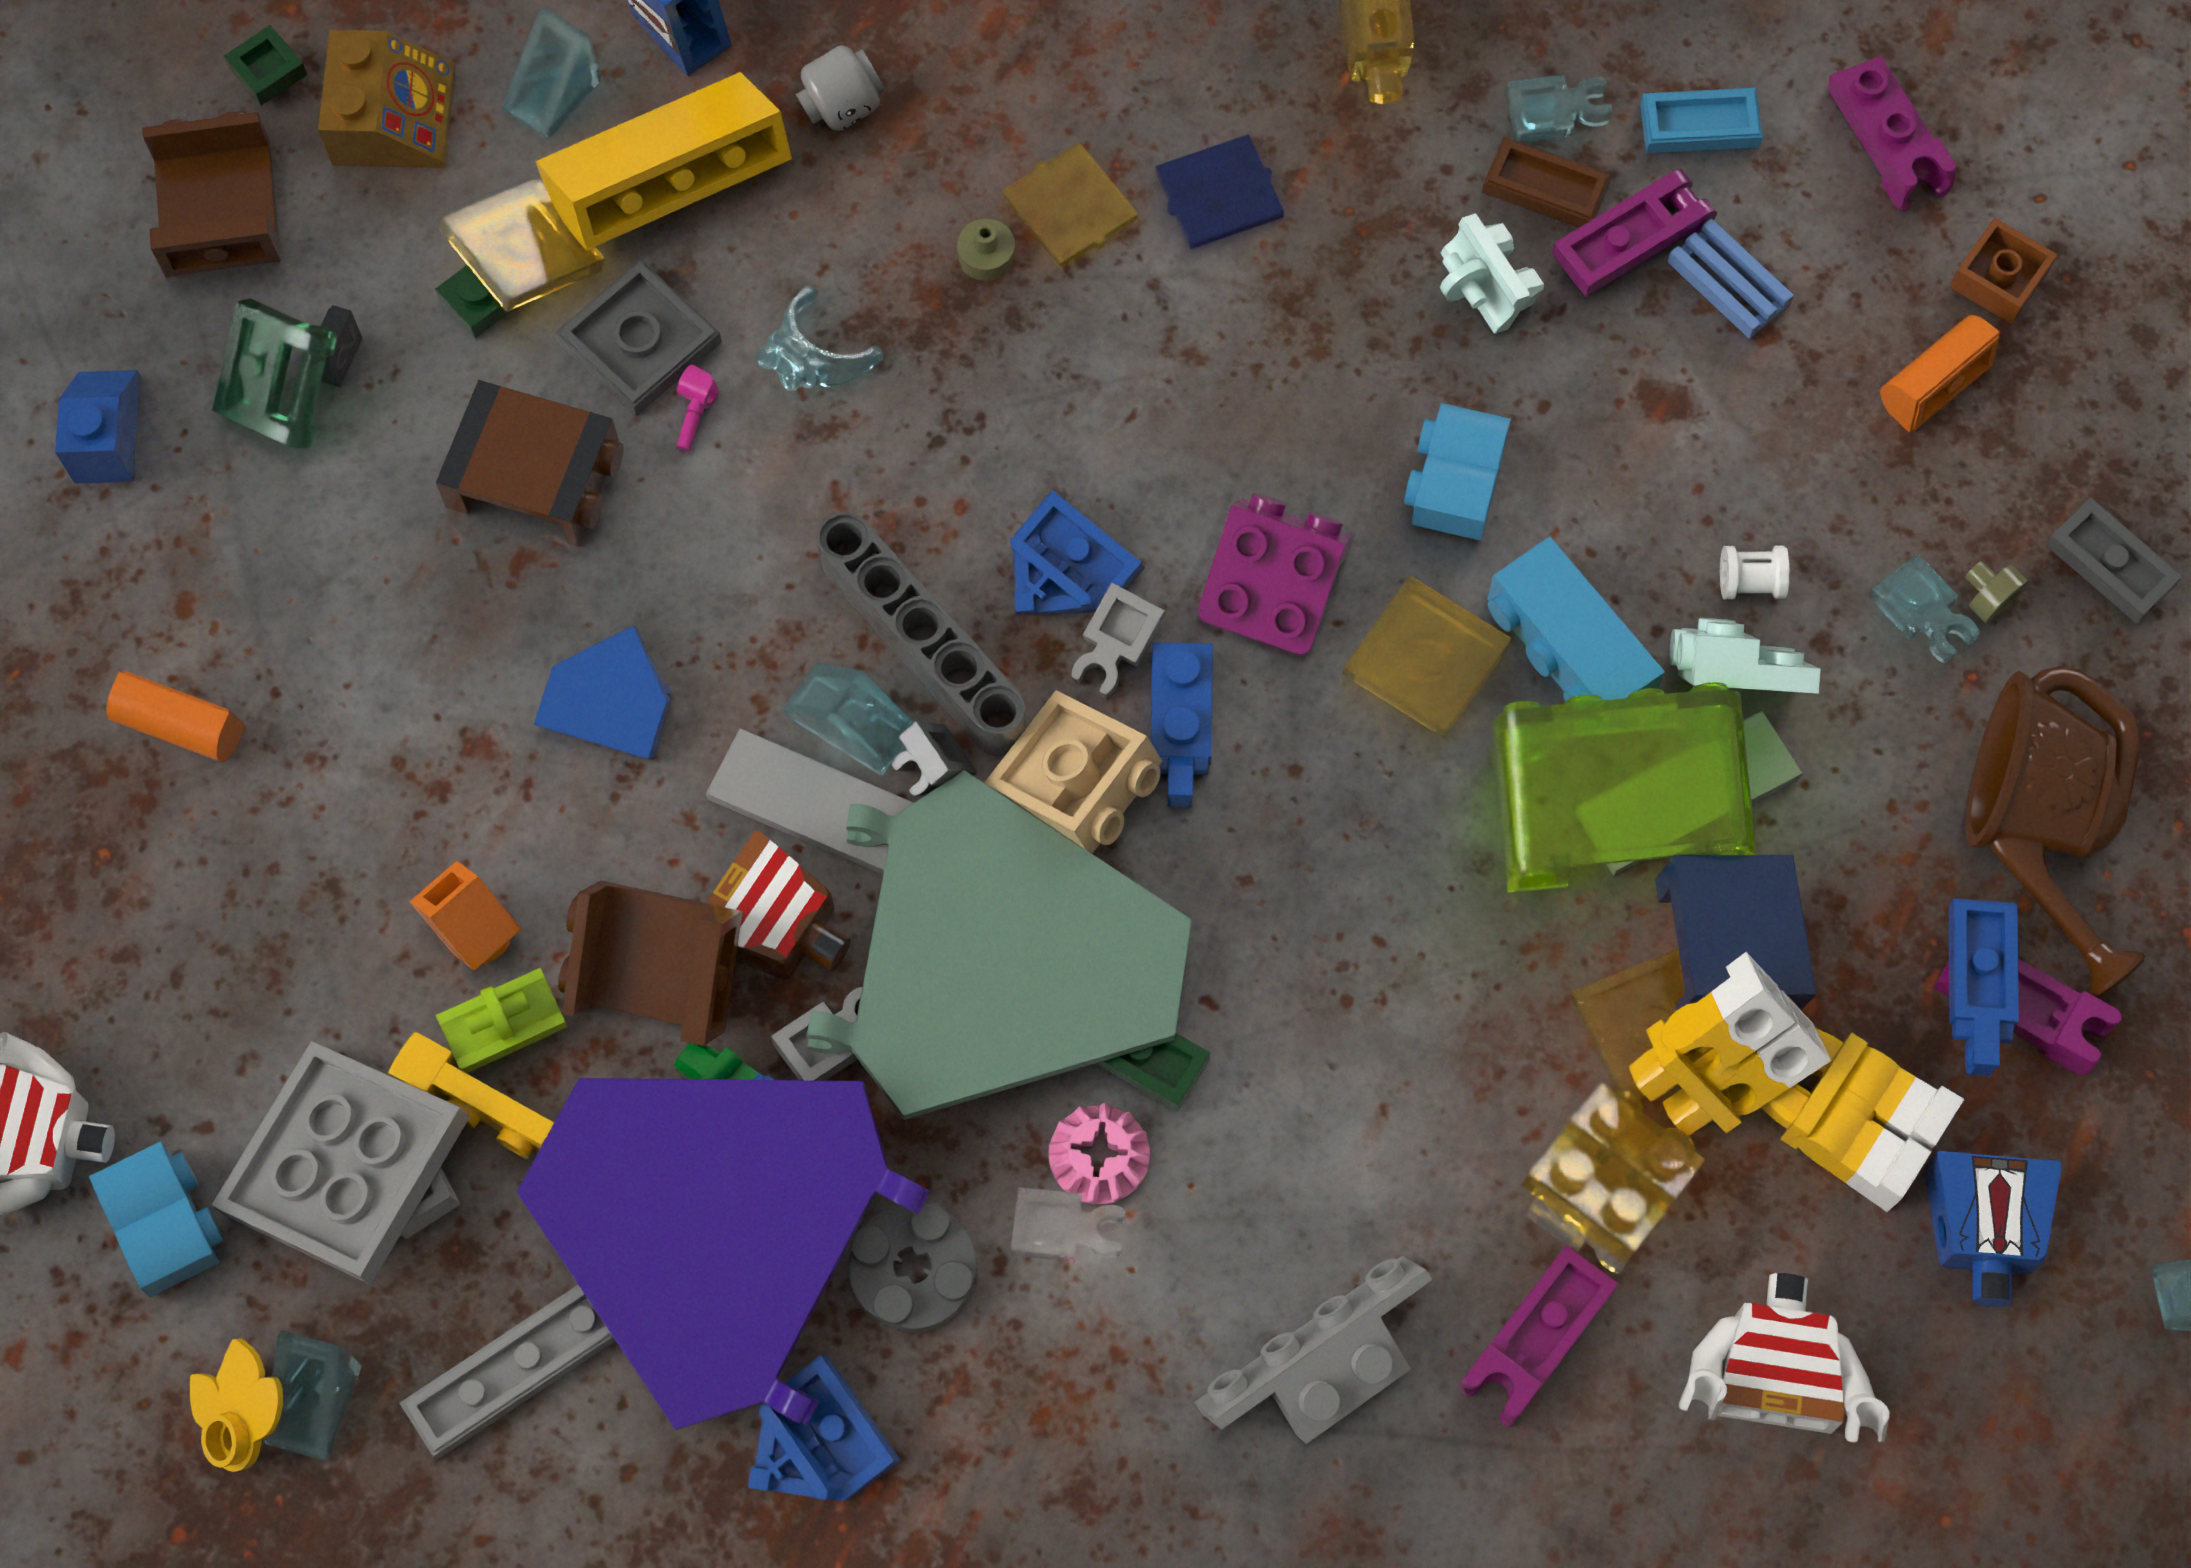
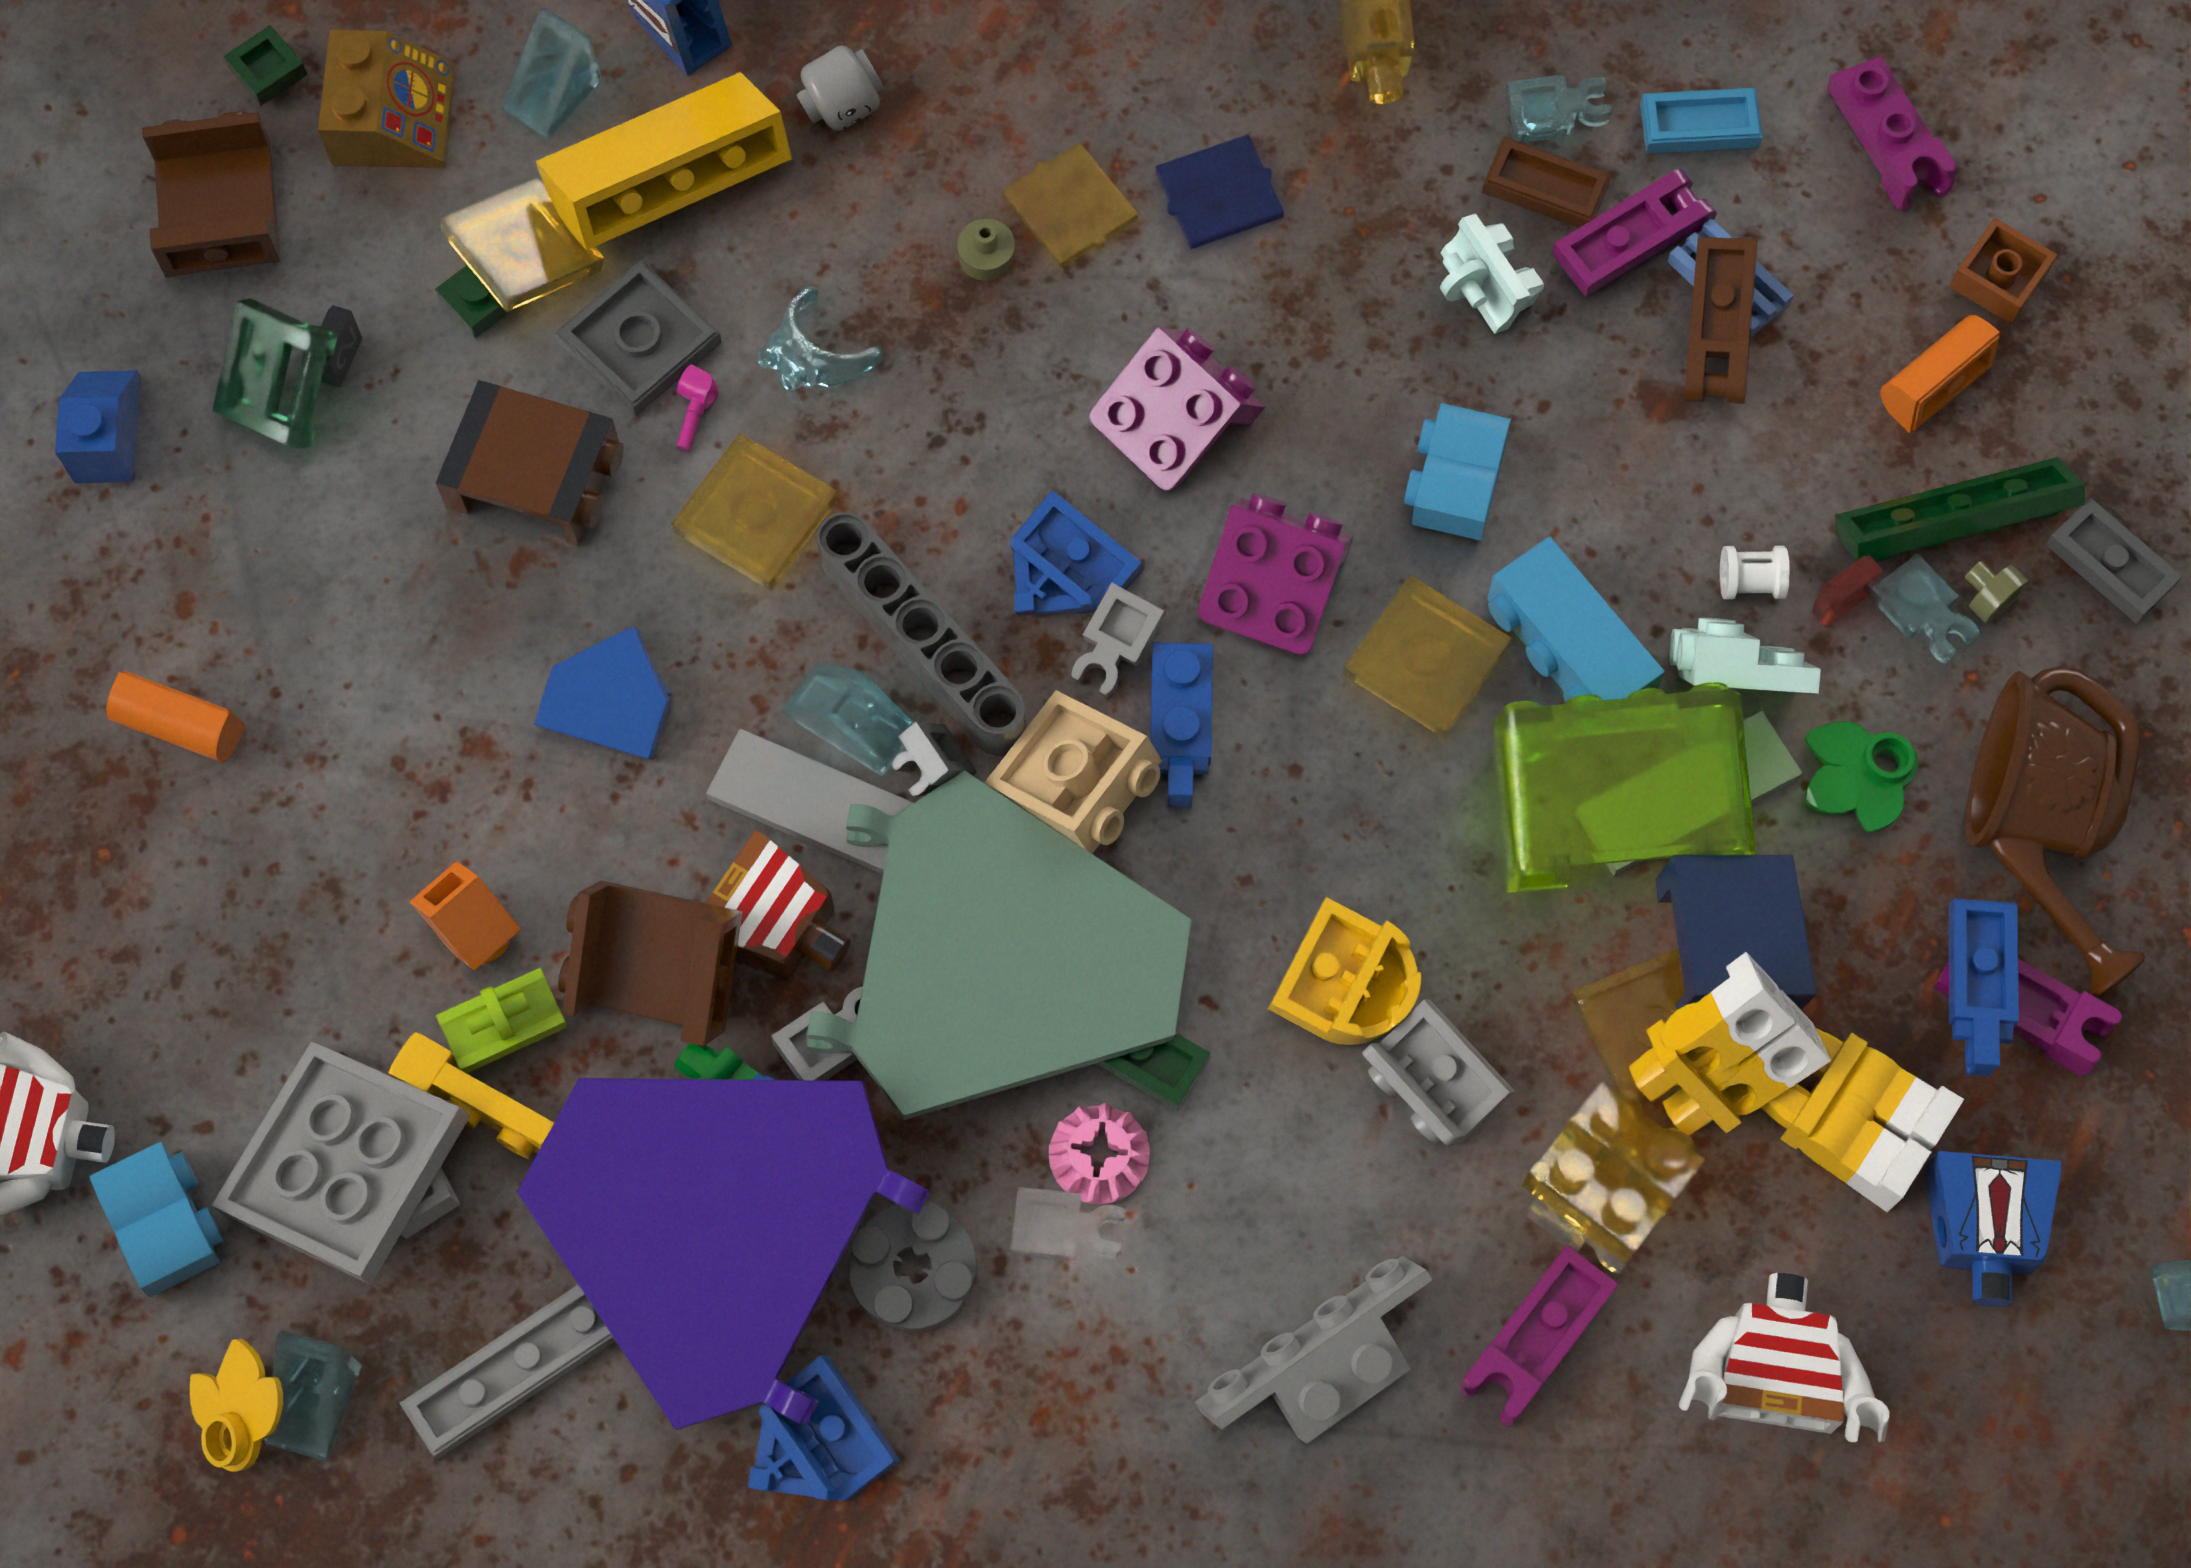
none -> clear yellow tile [671,433,838,591]
none -> bracket [1090,327,1265,490]
none -> yellow slope [1268,897,1421,1045]
none -> light grey bracket [1362,1000,1515,1146]
none -> reddish brown plate [1685,237,1758,404]
none -> green plate [1805,721,1918,833]
none -> clear red tile [1812,555,1883,627]
none -> dark green plate [1834,457,2085,564]

